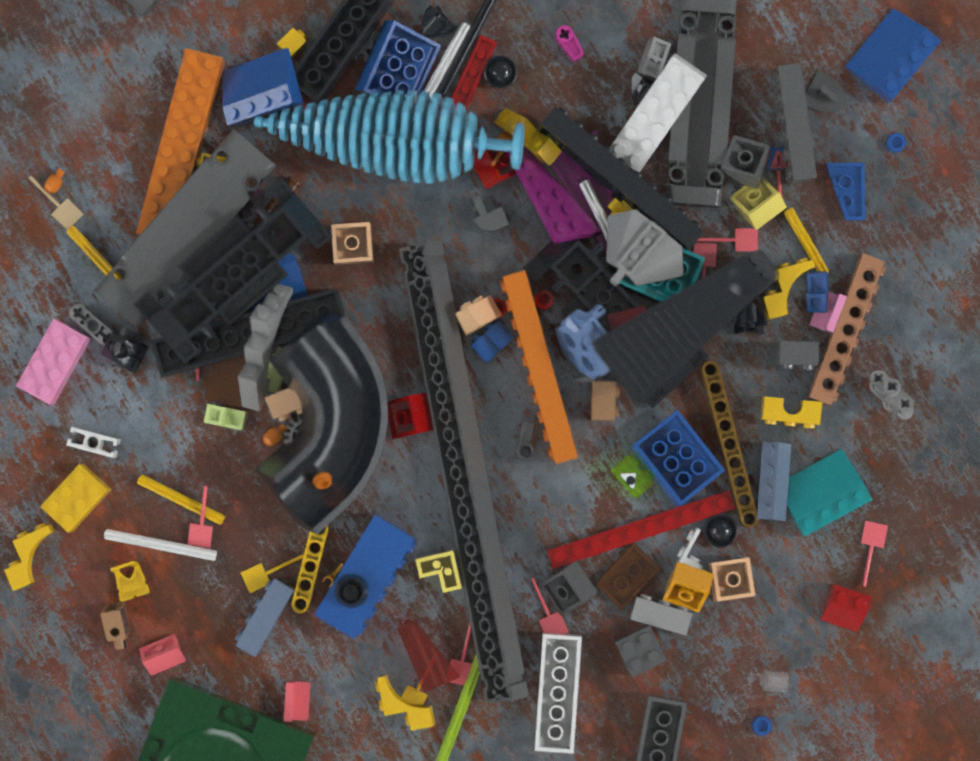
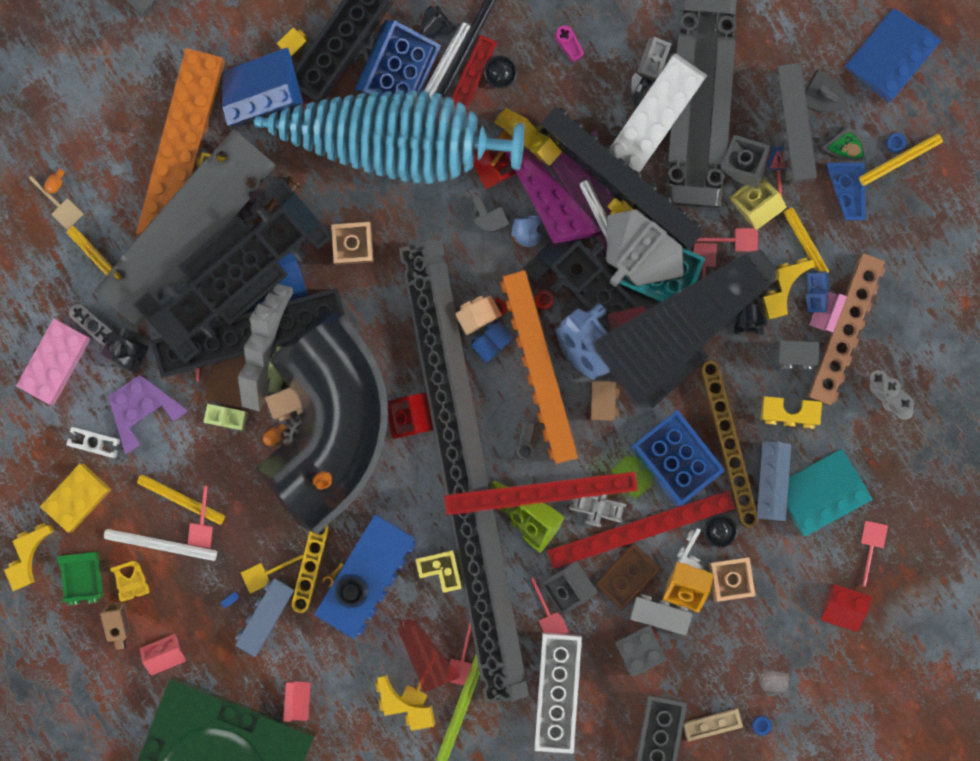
none -> green panel [57,551,104,605]
none -> medium lavender wing [109,375,188,454]
none -> blue tile [219,591,239,608]
none -> red plate [444,472,638,515]
none -> lime wedge [490,481,565,553]
none -> medium blue helmet [511,215,543,248]
none -> light grey axle [568,495,627,527]
none -> tan tile [683,708,743,742]
none -> shield [821,126,867,161]
none -> yellow axle [859,134,943,186]

